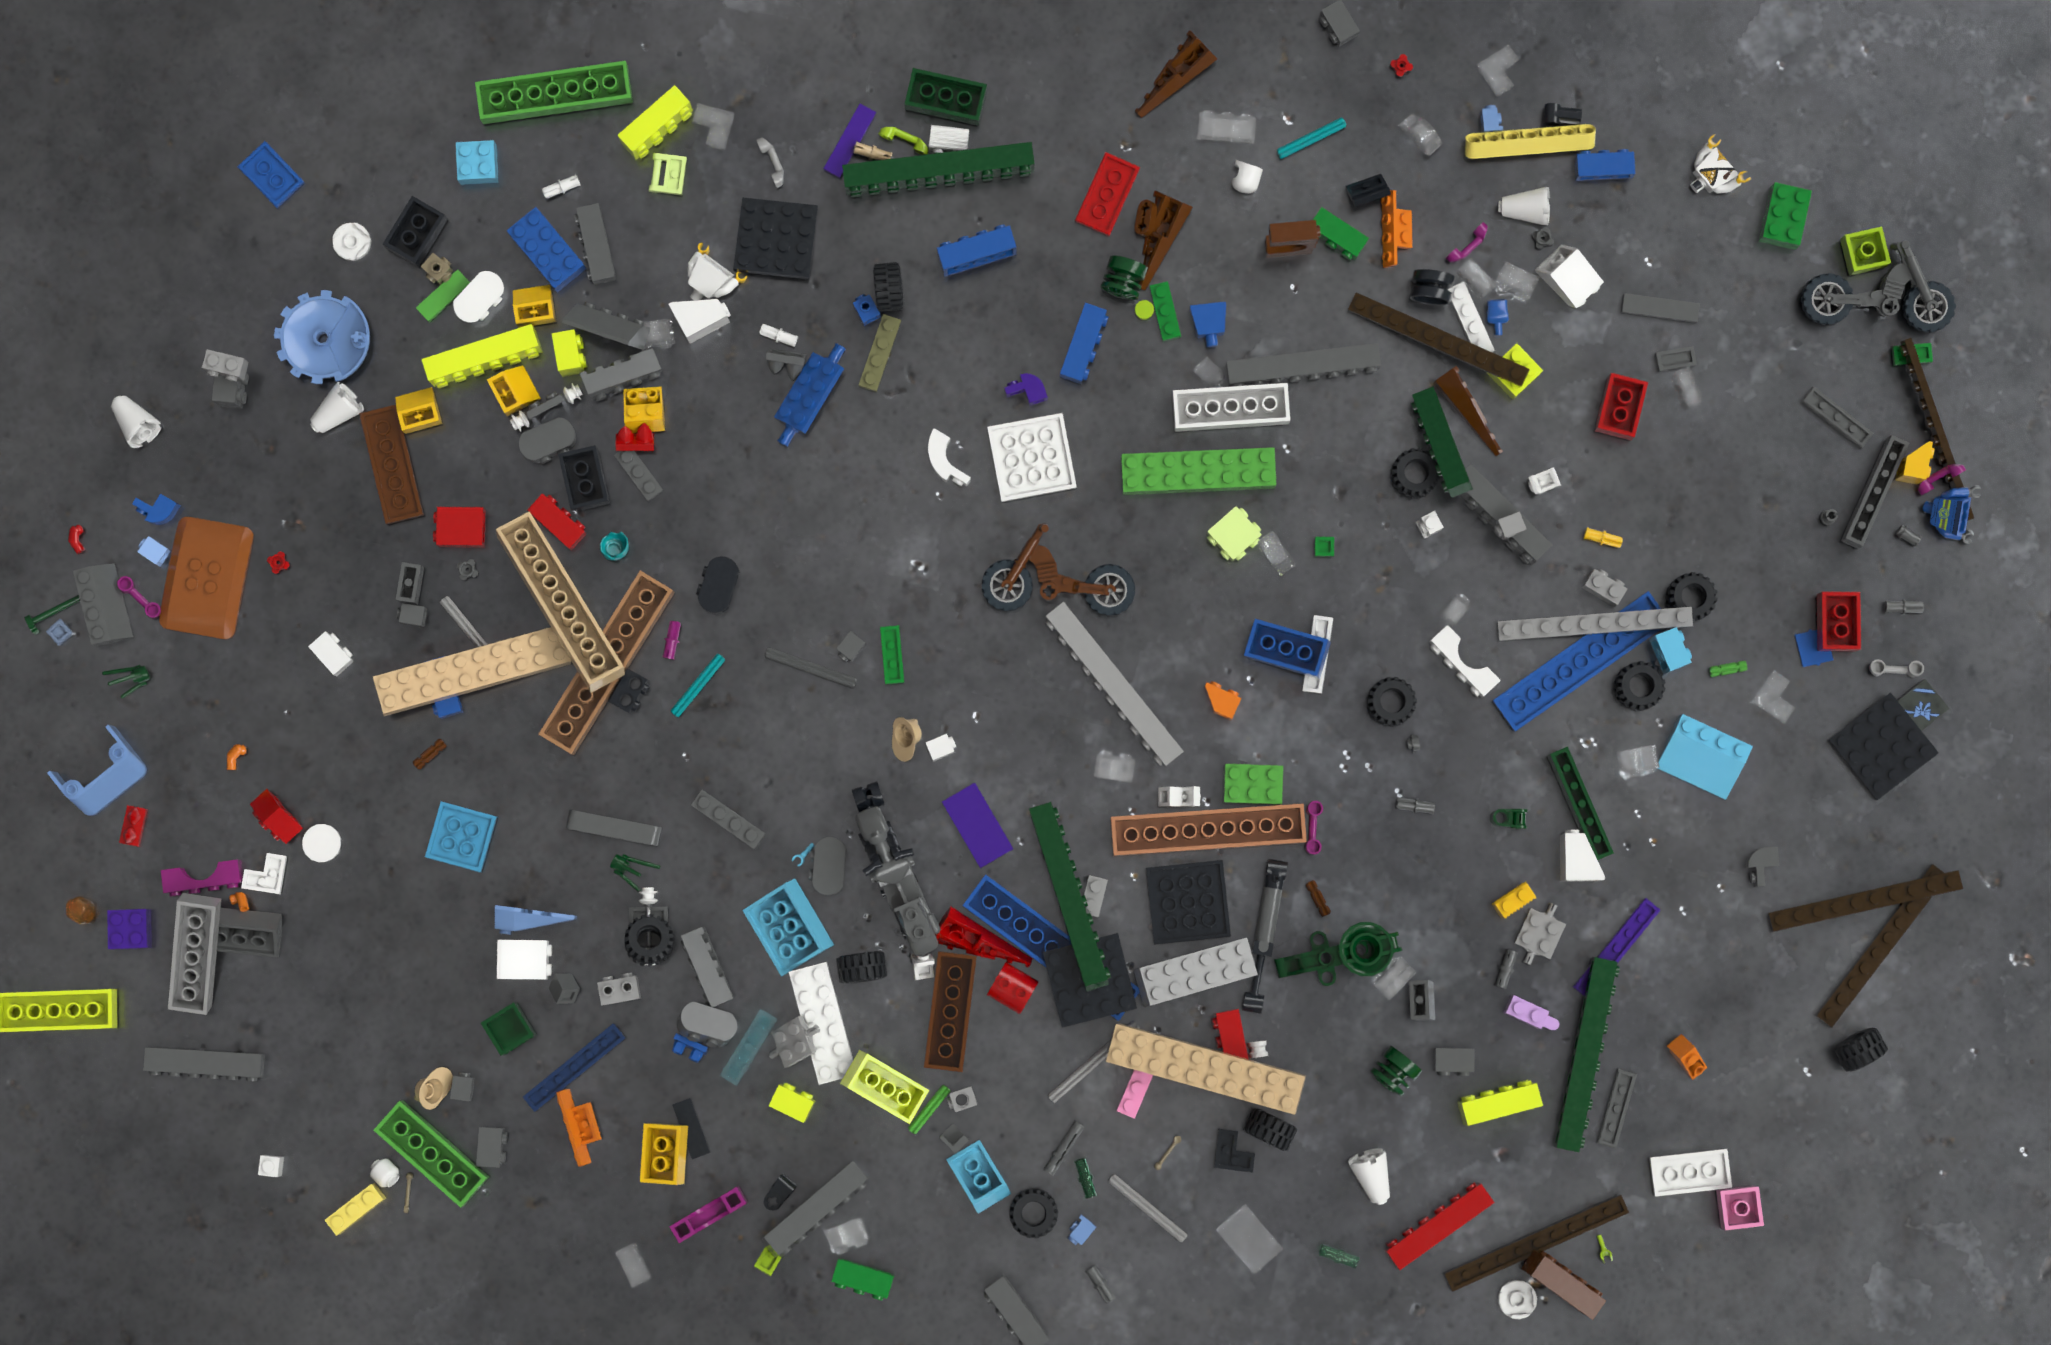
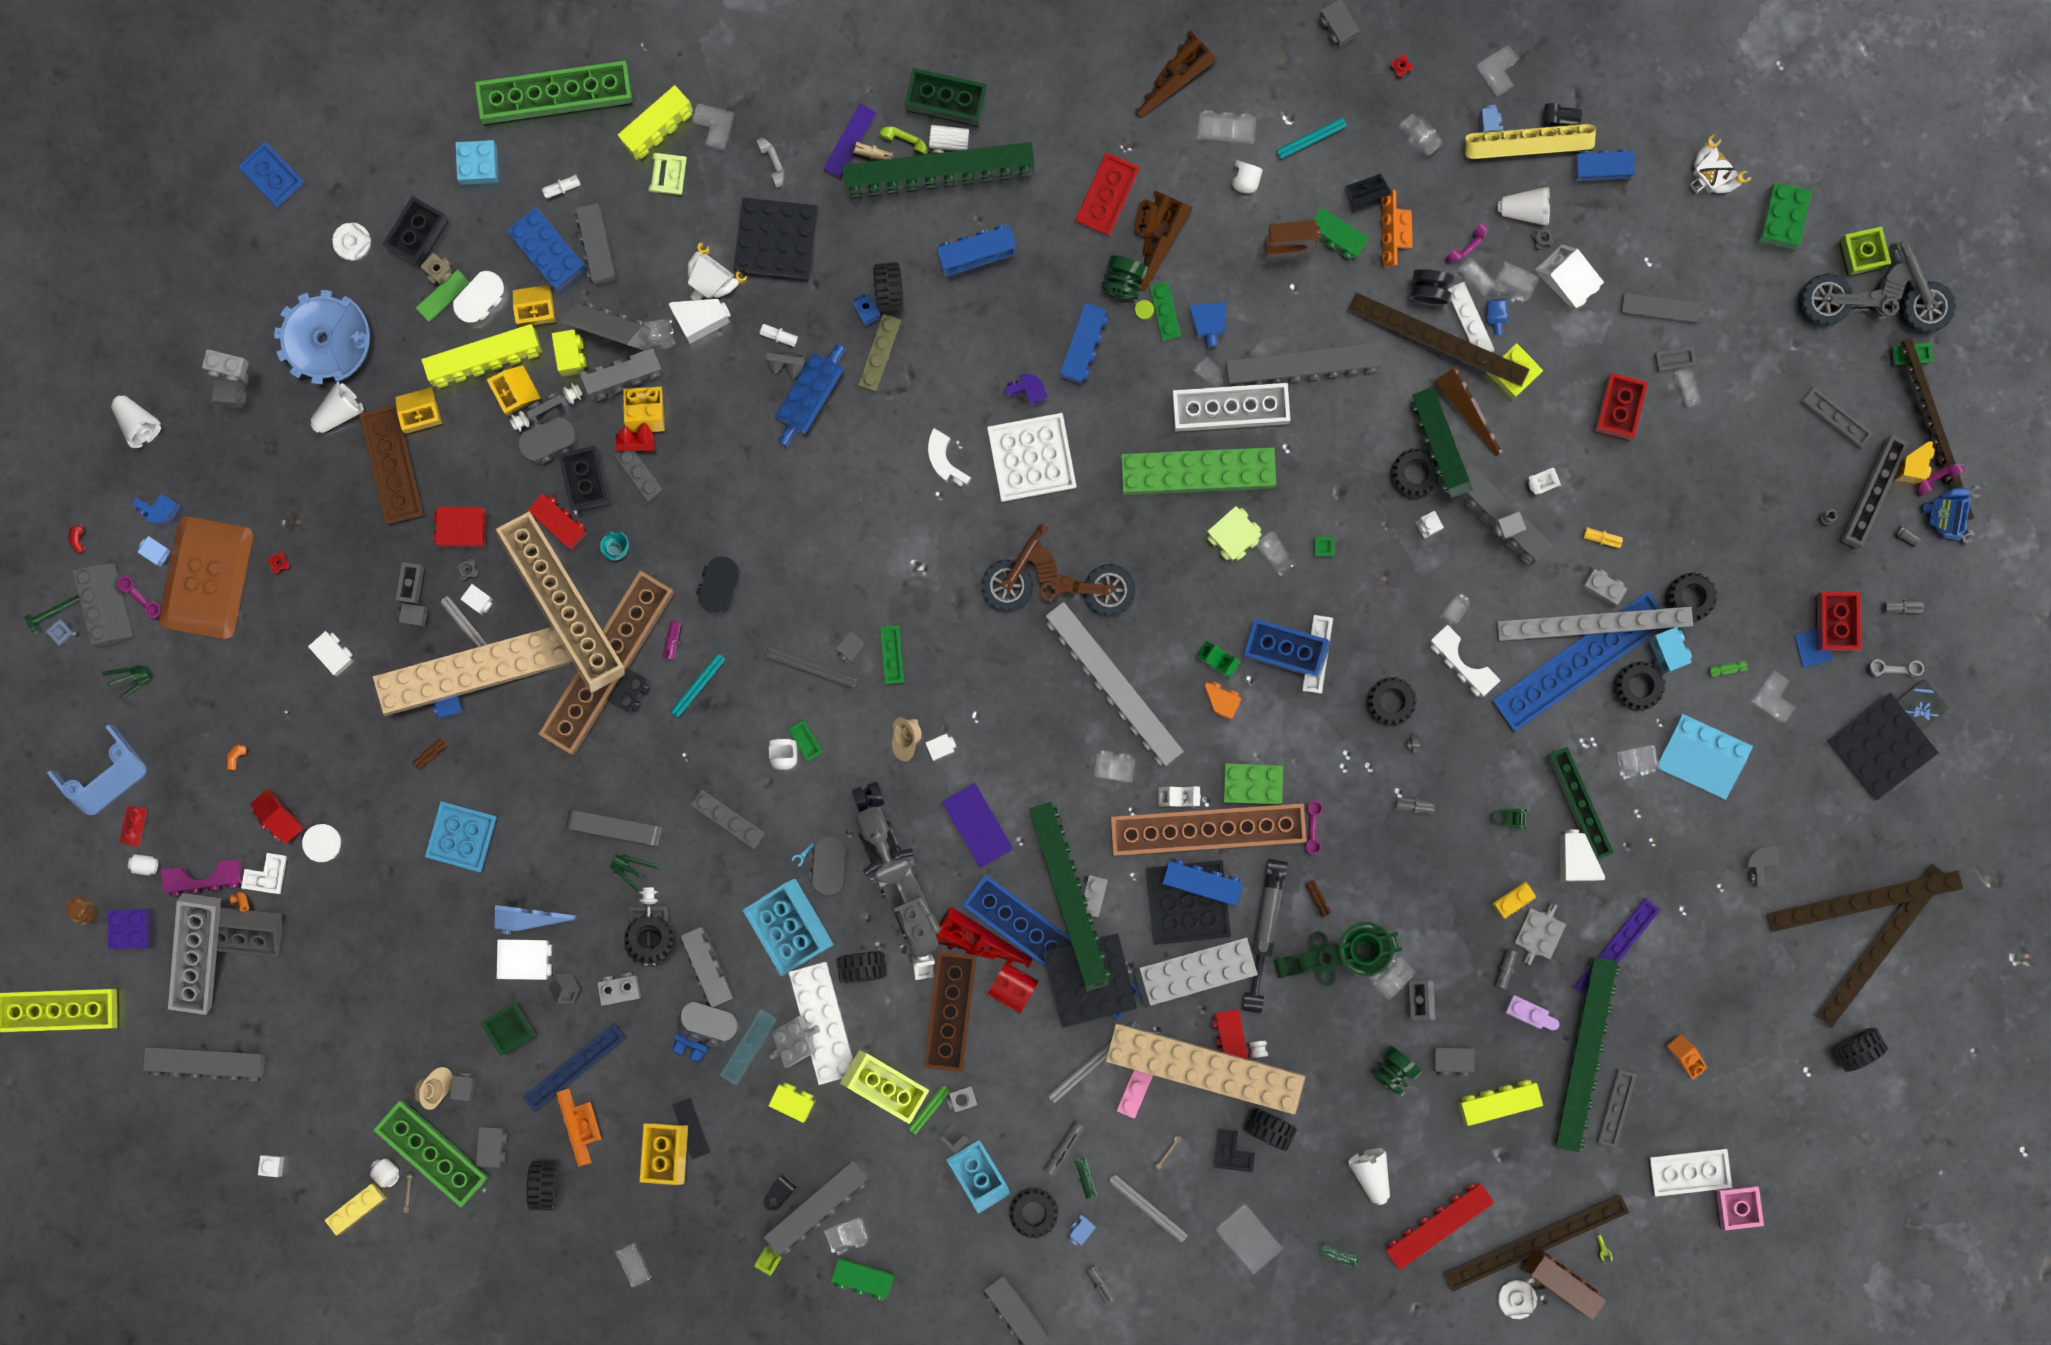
magenta arch [669,1186,748,1243] -> none
none -> white brick [128,854,158,876]
none -> white brick [461,584,493,615]
none -> black tyre [526,1161,559,1211]
none -> white helmet [768,739,797,770]
none -> green tile [788,720,824,762]
none -> blue brick [1162,859,1244,906]
none -> green brick [1195,641,1241,677]

